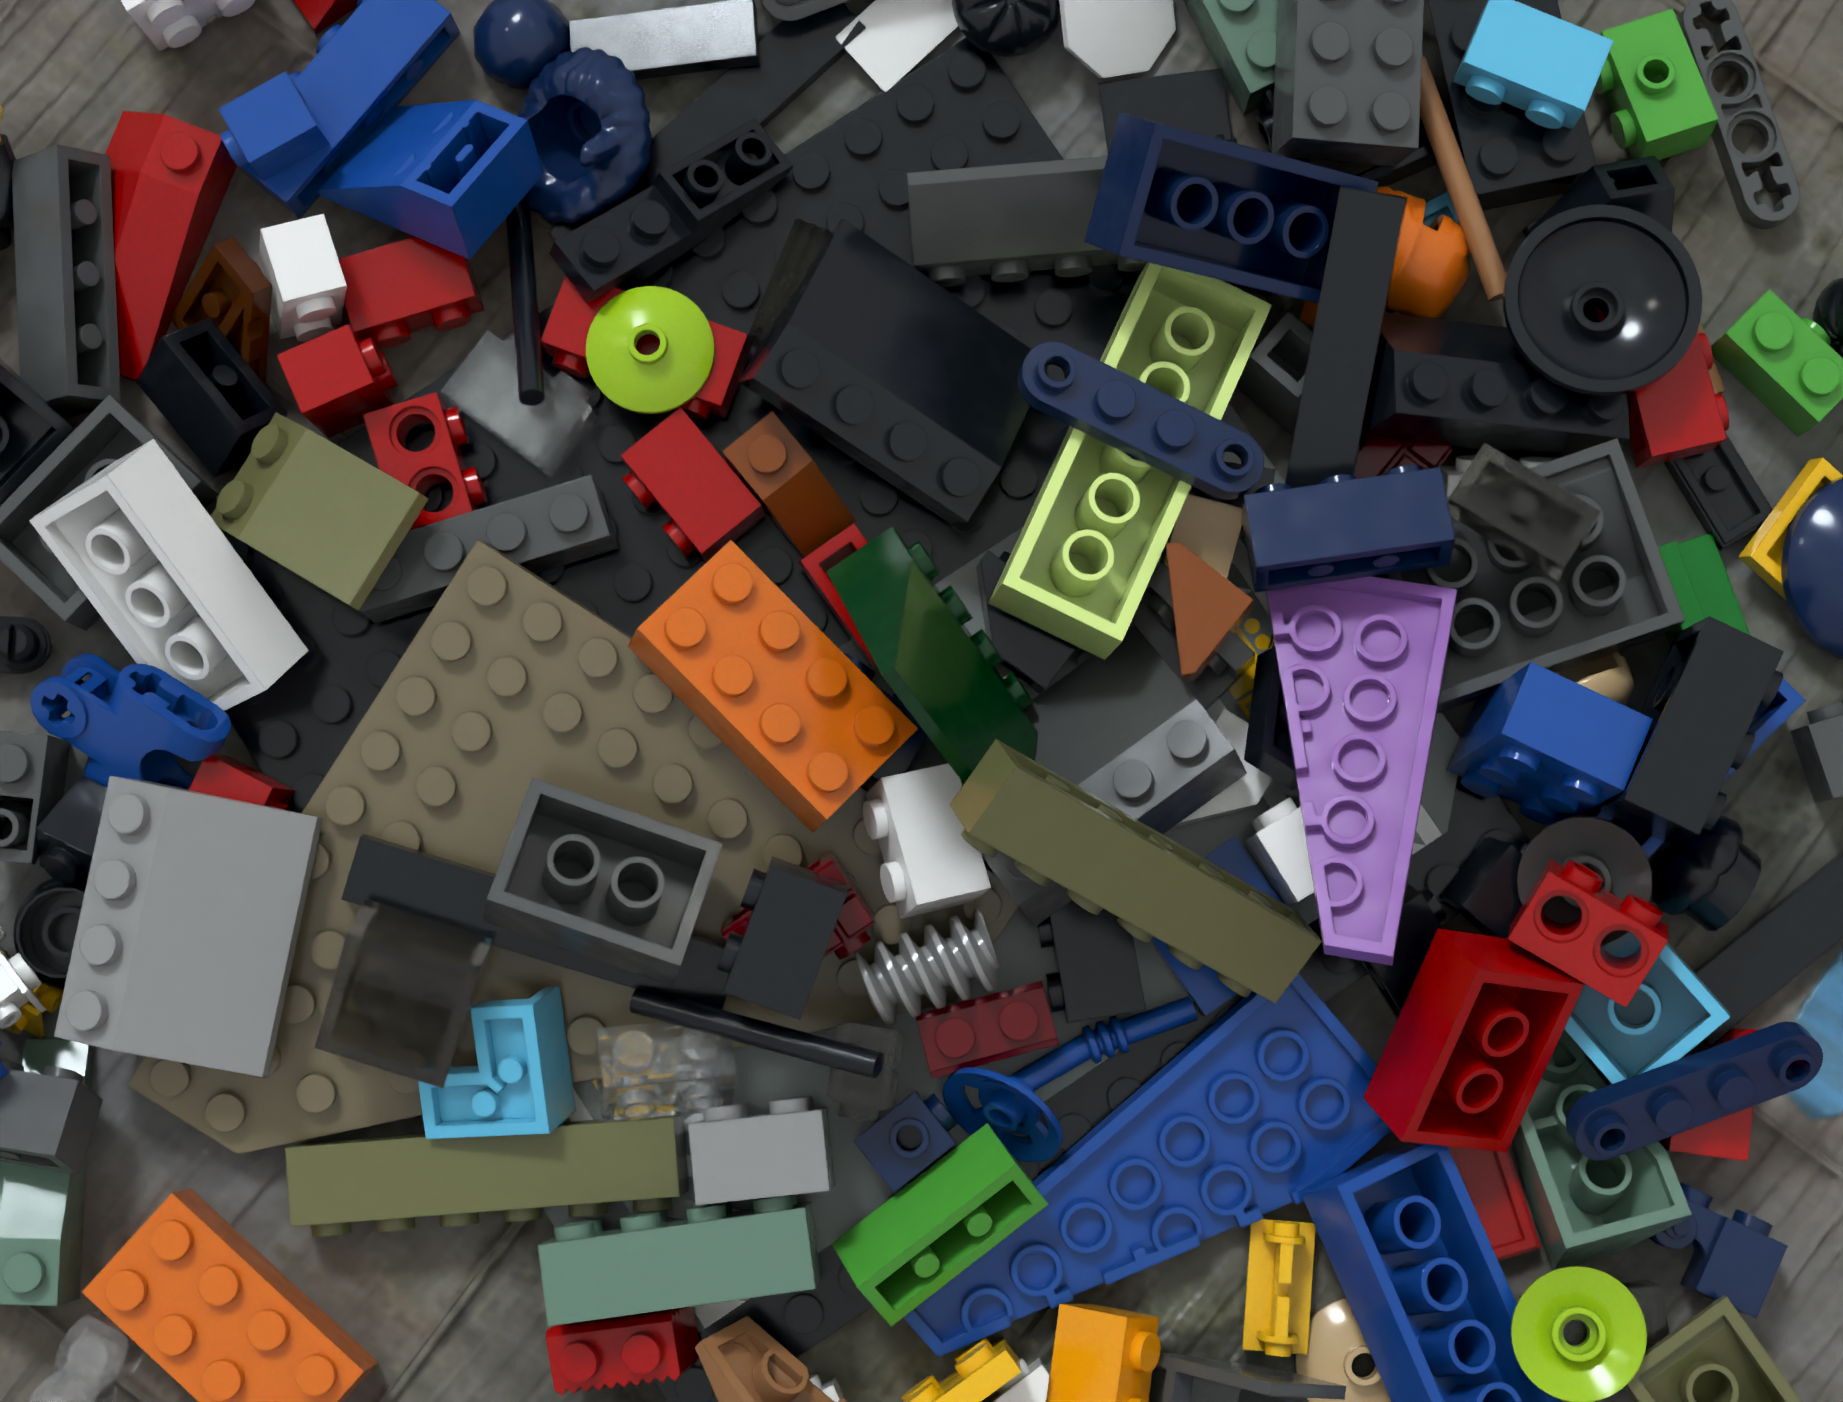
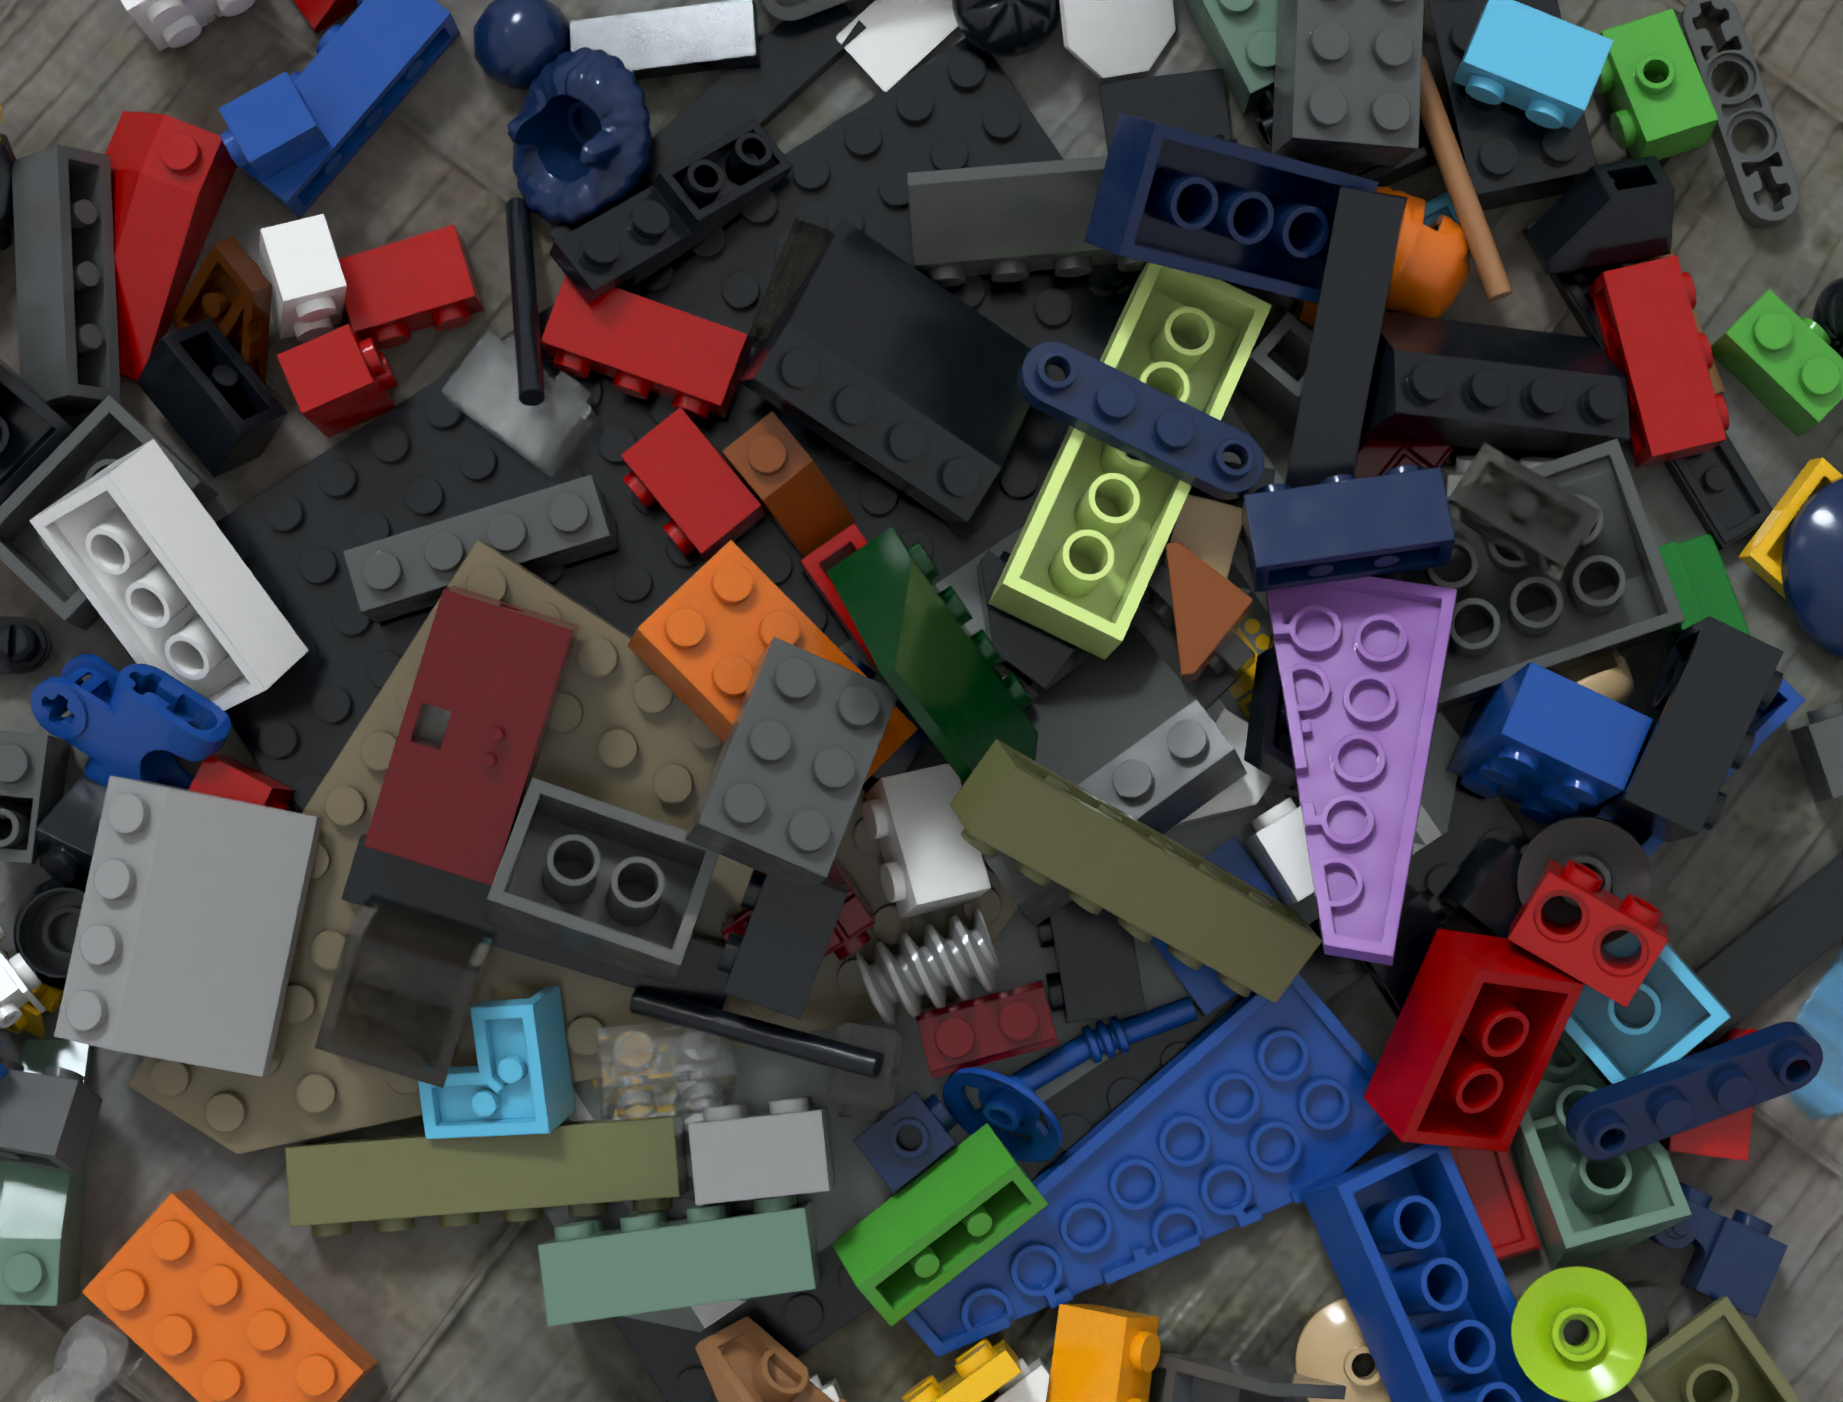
olive slope [211,412,428,611] -> none
blue slope [318,100,544,260] -> none
red brick [363,392,487,530] -> none
red brick [546,1306,699,1396] -> none
lime dish [586,286,715,414] -> none
yellow hinge [1242,1219,1316,1357] -> none
black dish [1503,204,1702,396] -> none
black piece [1651,815,1761,931] -> none
none -> dark red brick [364,586,580,886]
none -> dark grey brick [685,637,898,893]

